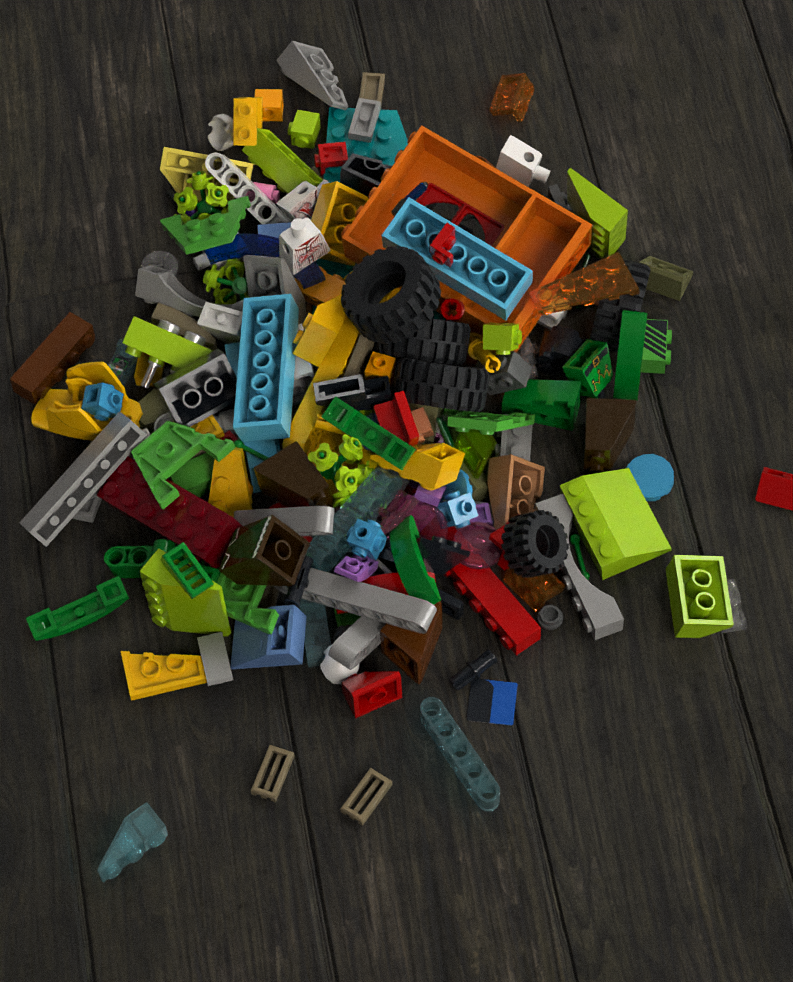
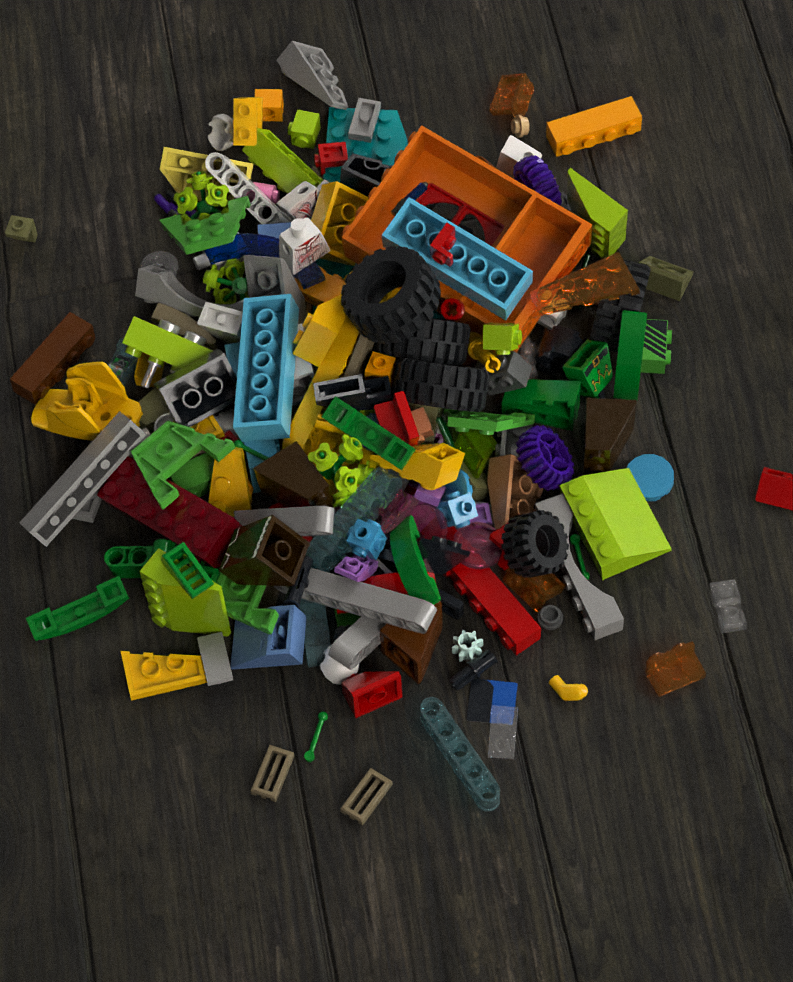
dark azure brick [81,382,124,421] -> none
clear light blue slope [97,802,168,882] -> none
dark tan tile [359,72,385,110] -> none
lime slope [666,555,734,638] -> none
none -> olive bracket [5,215,38,243]
none -> dark purple piece [154,194,180,217]
none -> green hinge [304,711,328,762]
none -> light aqua gear [452,630,483,662]
none -> clear slope [488,705,518,759]
none -> tan plate [511,115,529,138]
none -> dark purple gear [513,155,562,206]
none -> dark purple gear [516,425,575,491]
none -> light orange brick [546,96,642,157]
none -> yellow arm [549,675,588,701]
none -> clear orange bracket [645,641,706,697]

